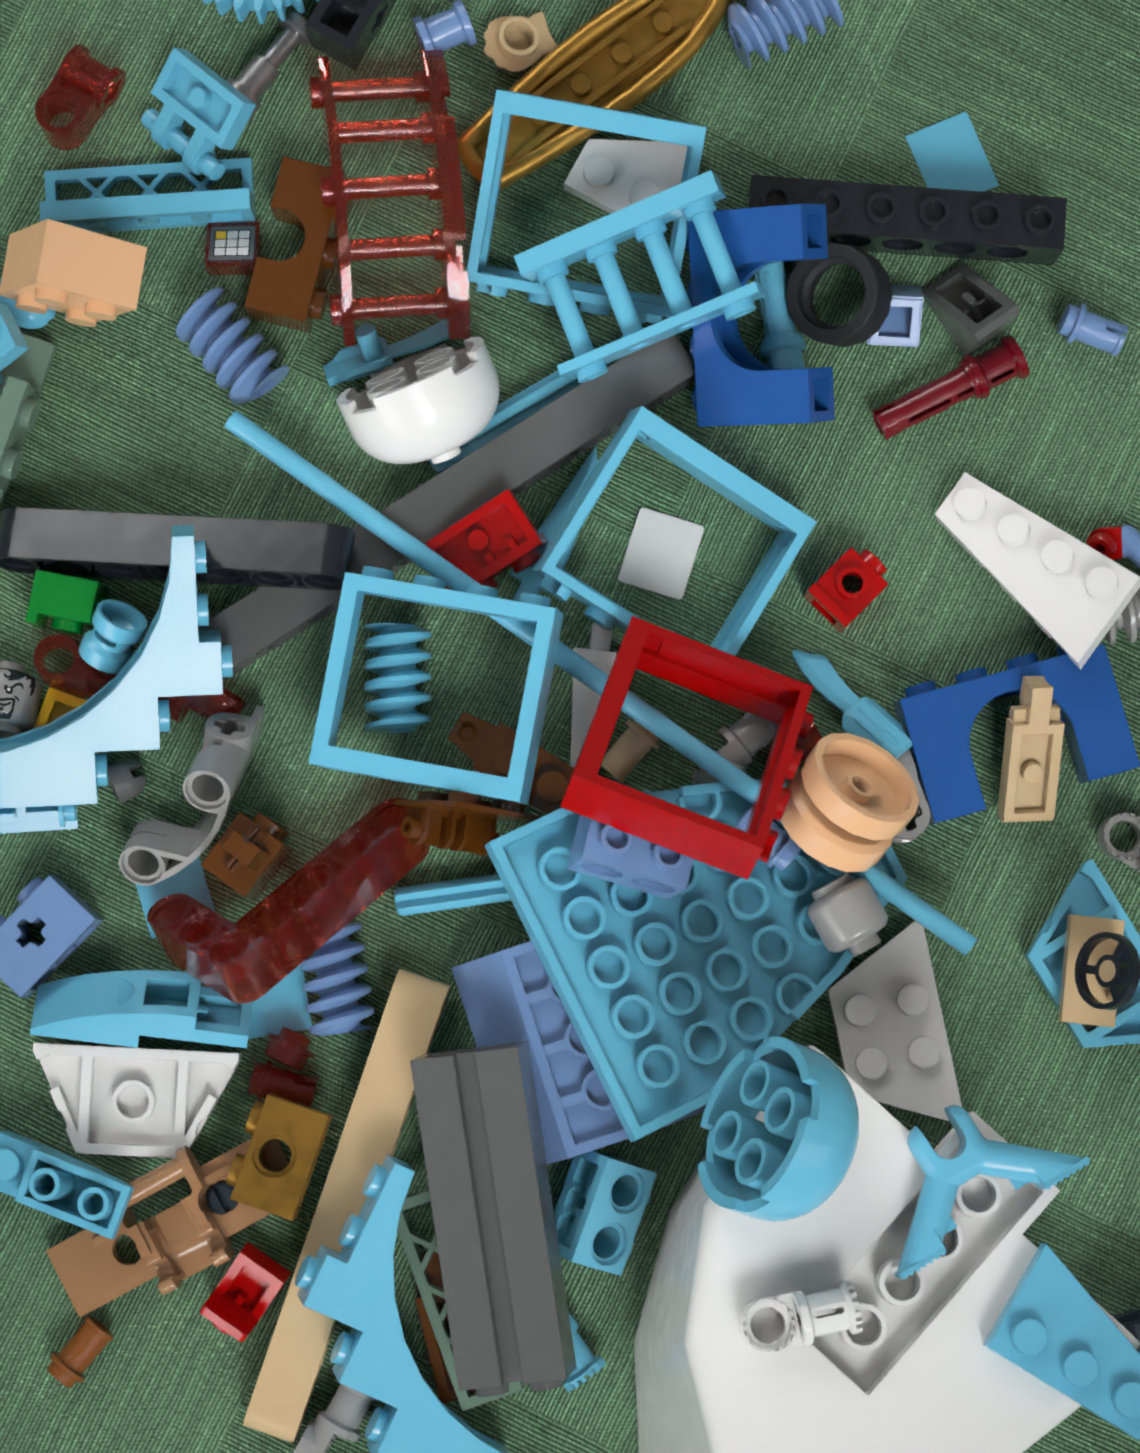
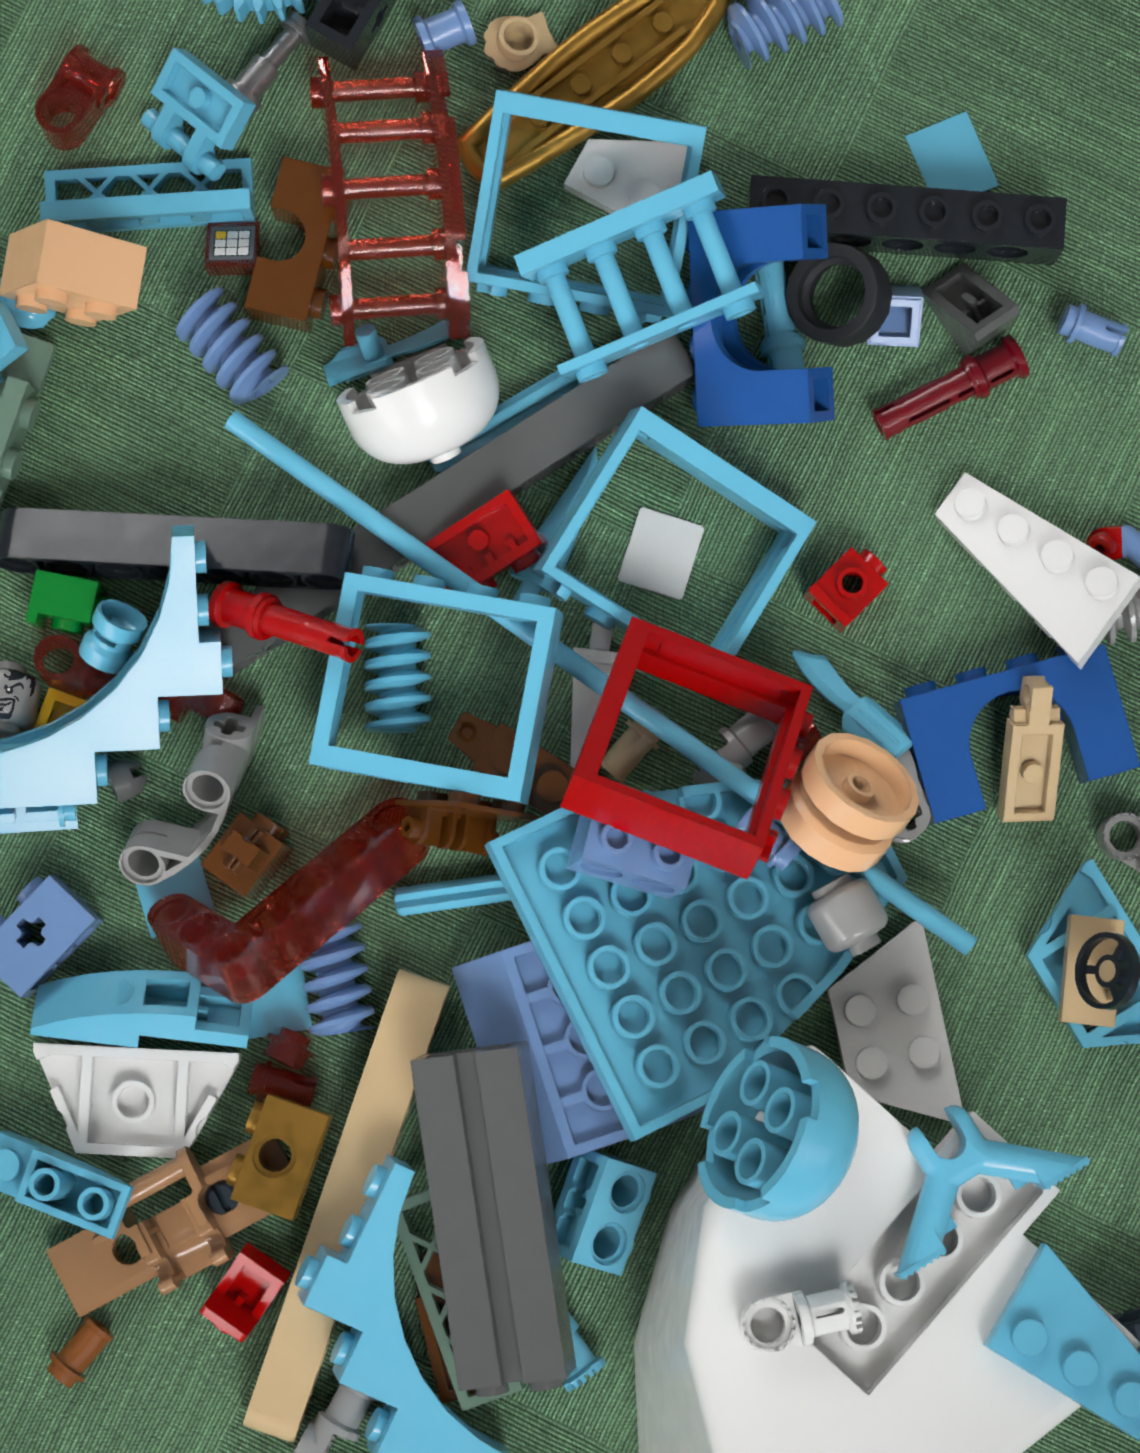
none -> red pin [208,580,364,663]

